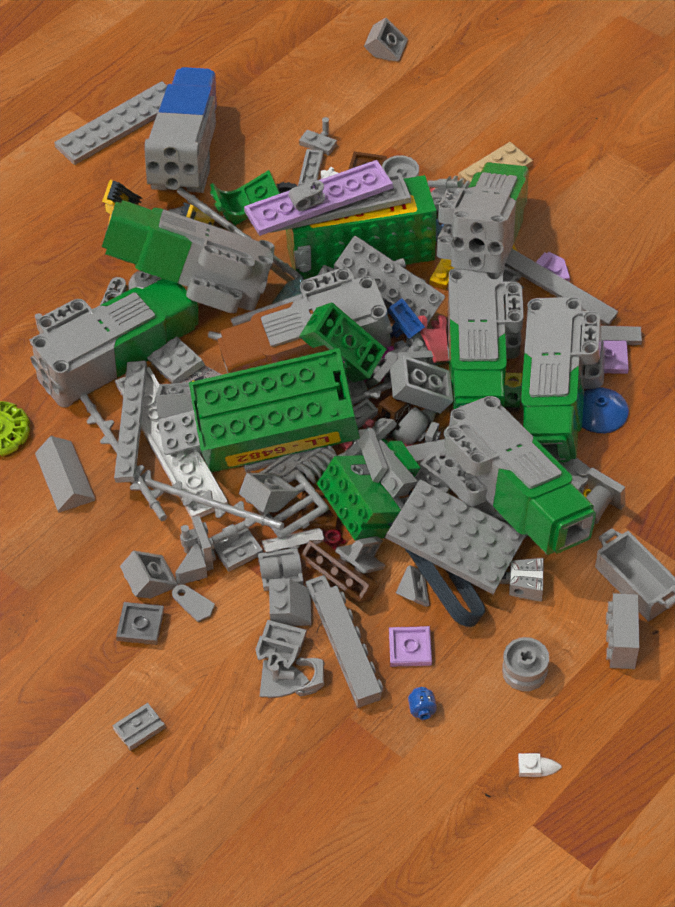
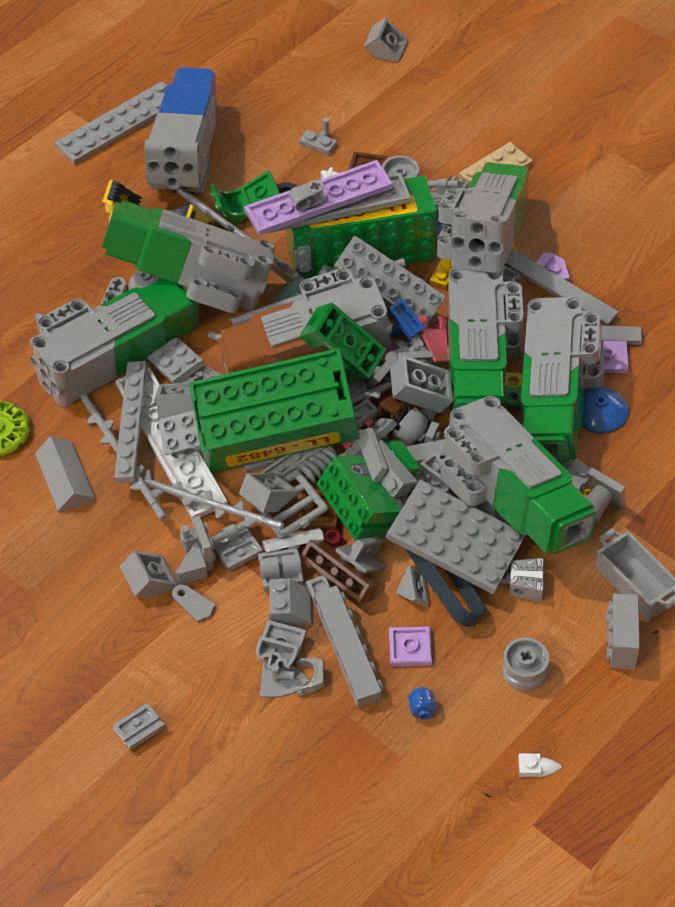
flat silver plate [116,602,164,645] -> none
light grey tile [298,149,324,186] -> none

